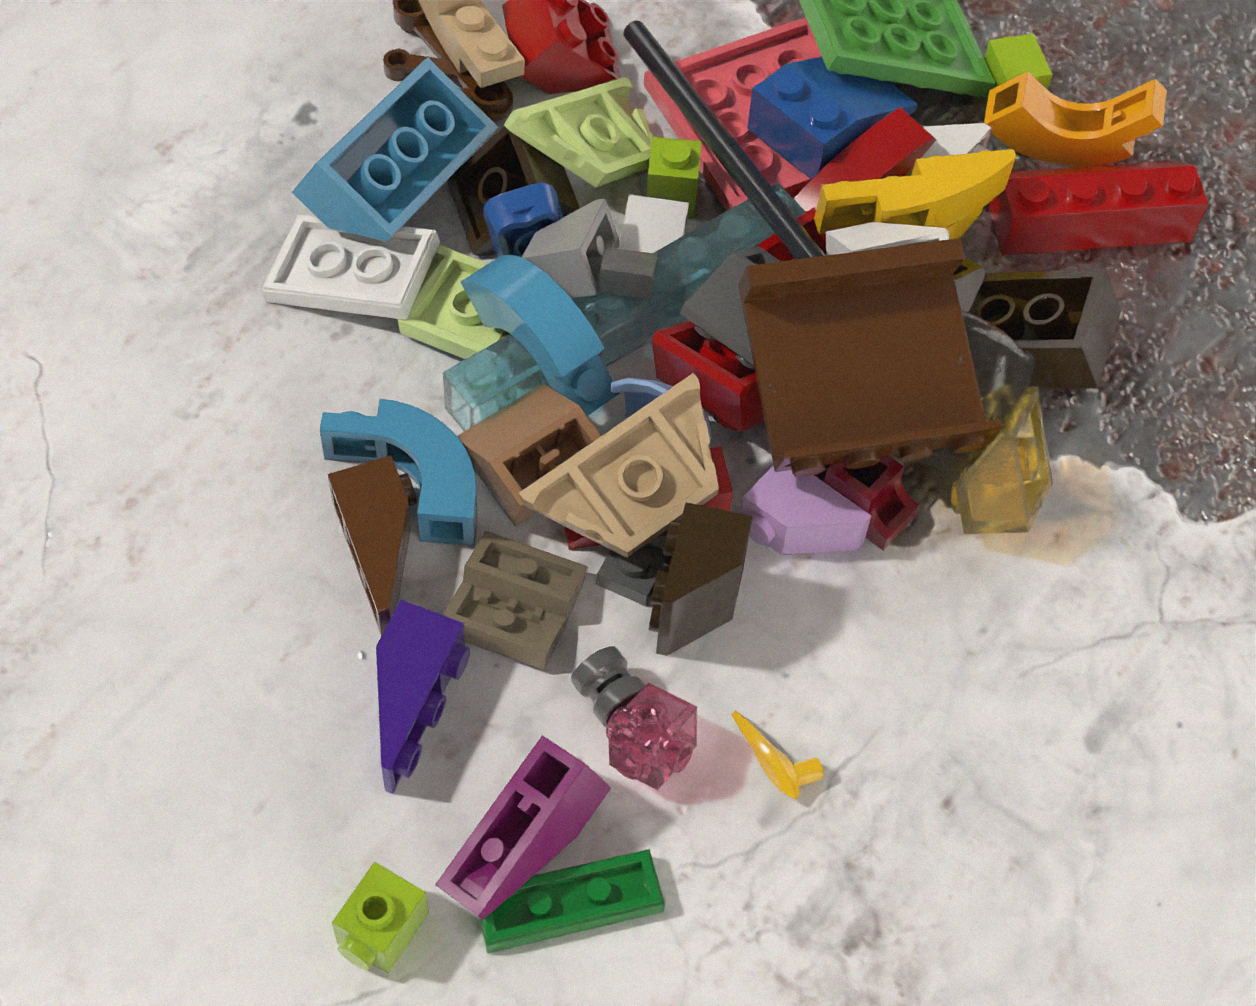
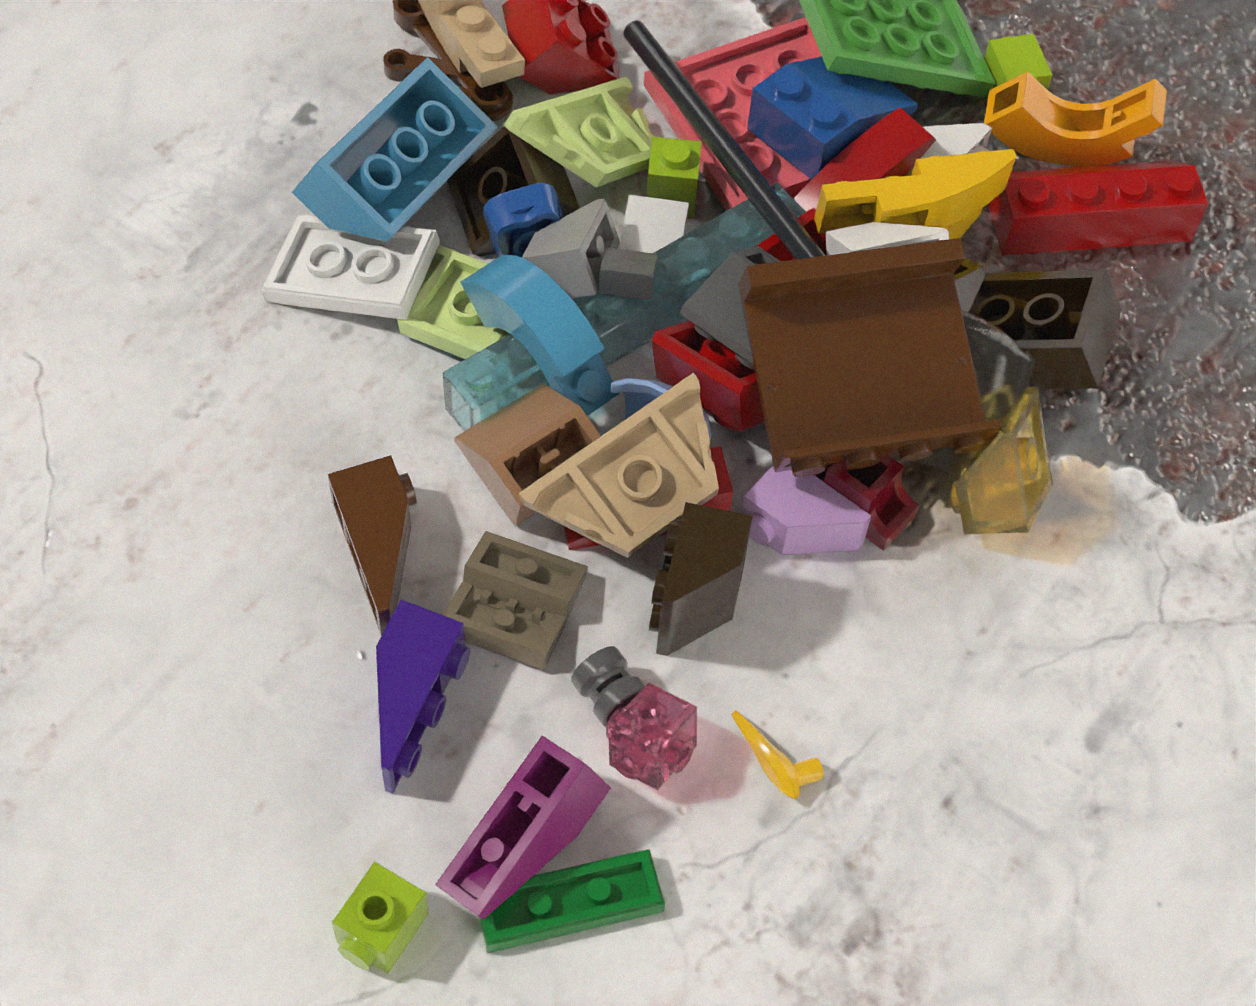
dark azure arch [320,399,478,546] -> none
dark grey plate [596,543,665,607] -> none

